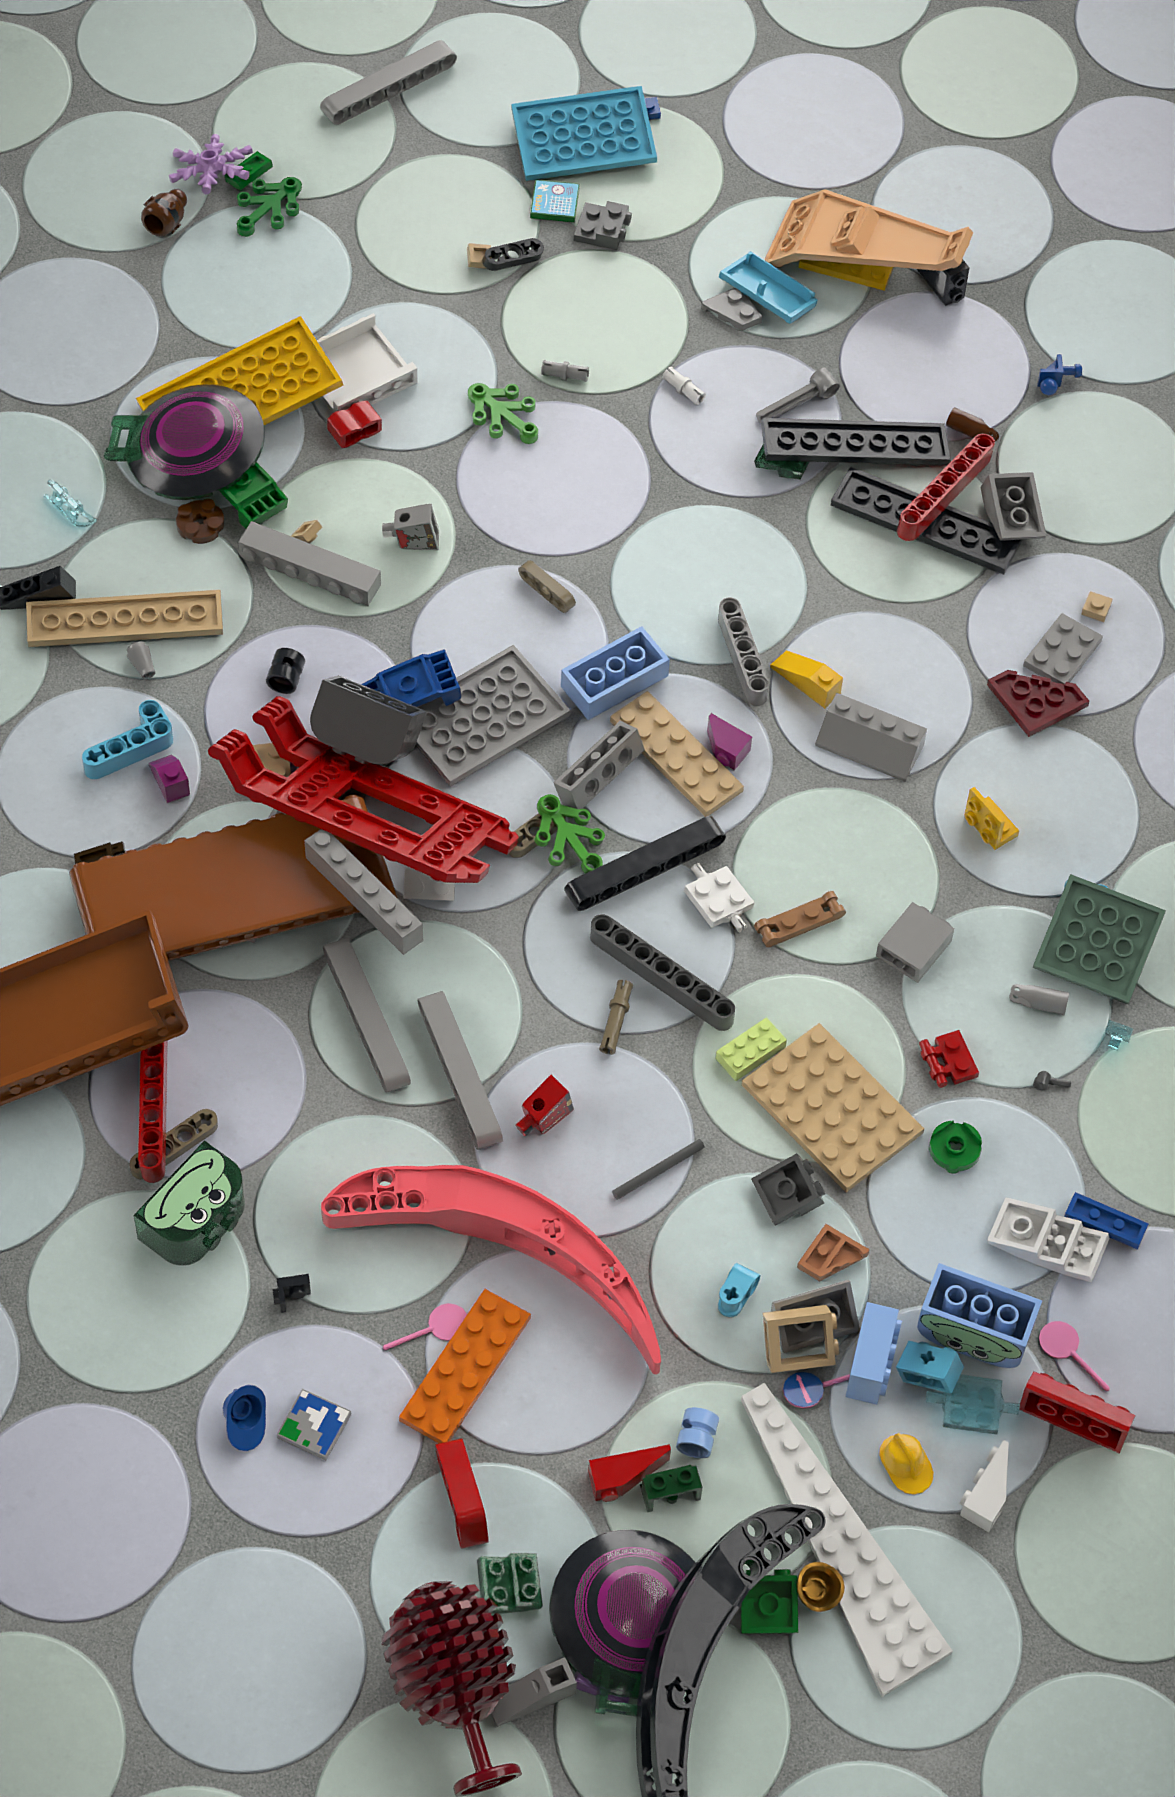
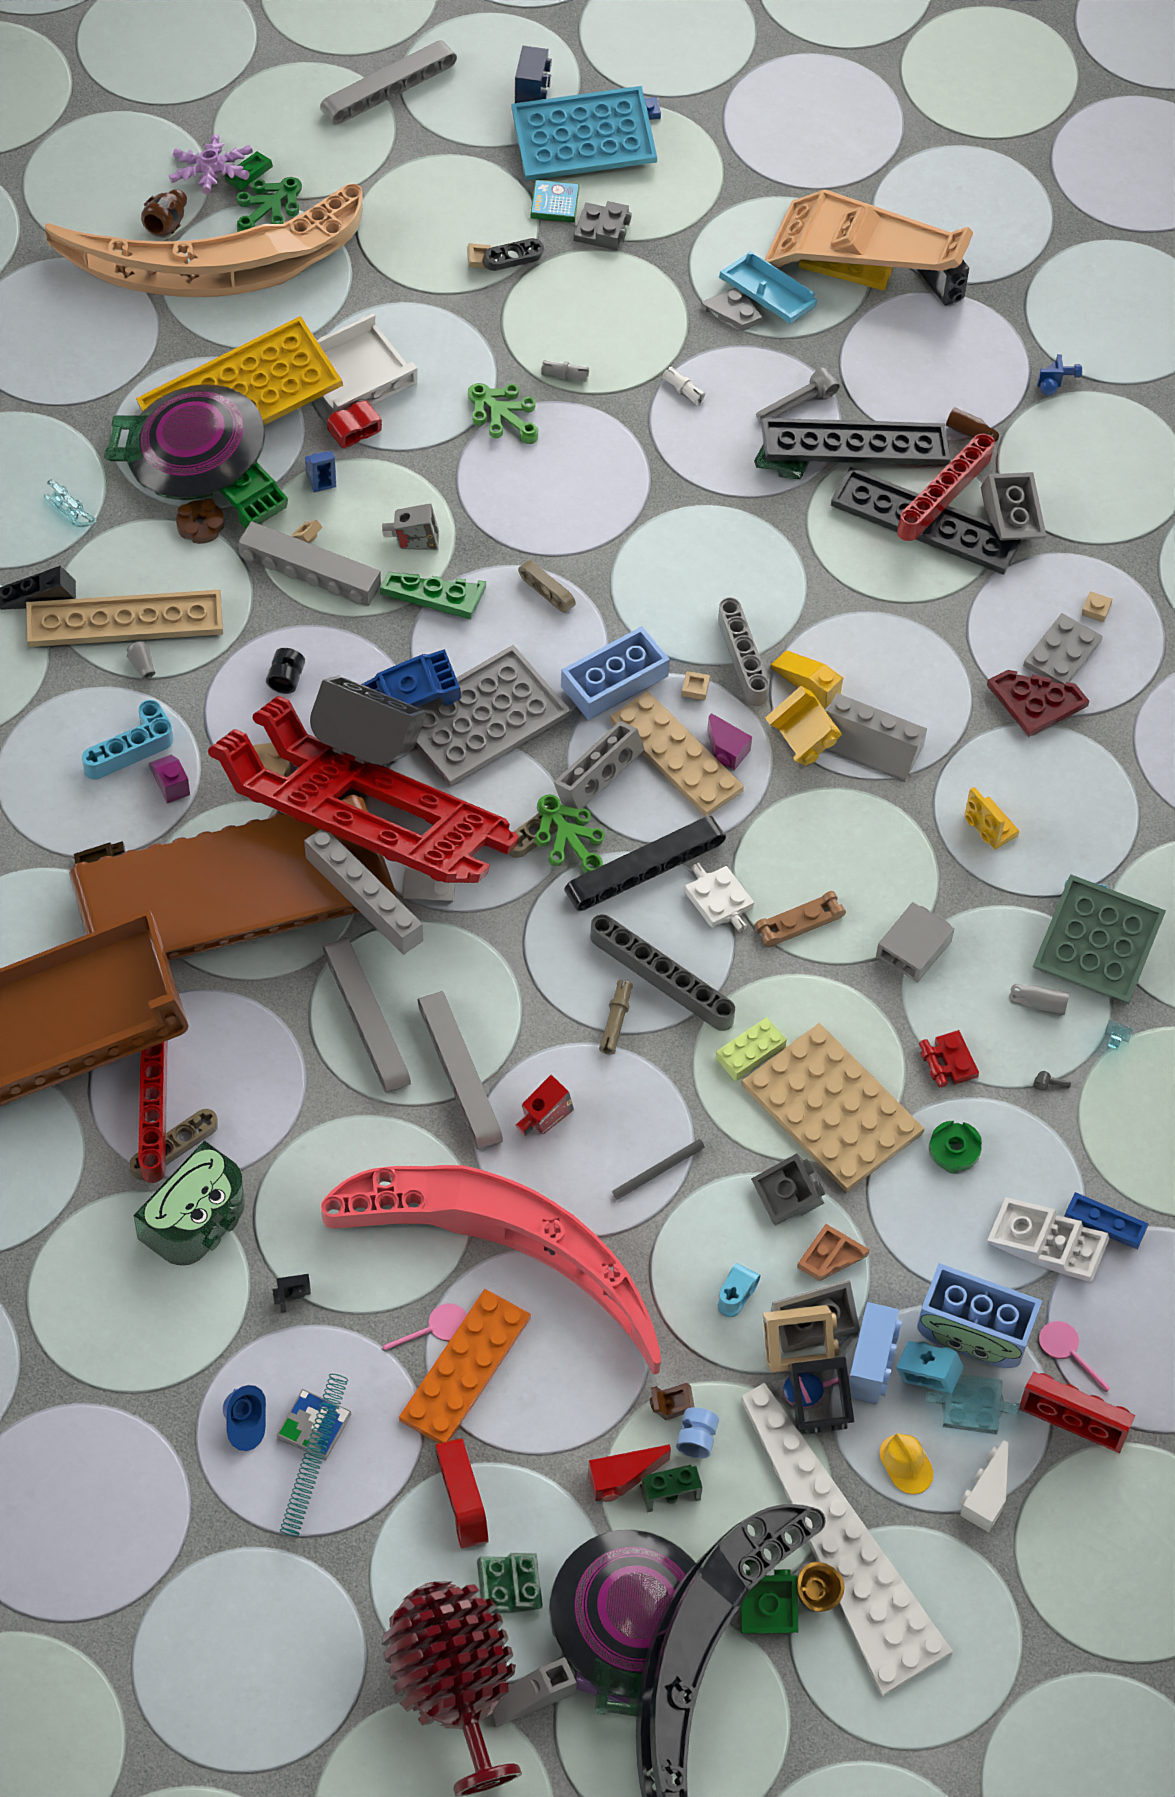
none -> light nougat beam [45,184,363,297]
none -> teal piece [279,1373,349,1537]
none -> blue arch [305,451,336,493]
none -> green wing [380,572,486,620]
none -> brick [515,45,552,103]
none -> reddish brown bracket [650,1383,695,1420]
none -> tan plate [681,671,710,700]
none -> yellow panel [765,686,842,766]
none -> black window [788,1356,854,1434]

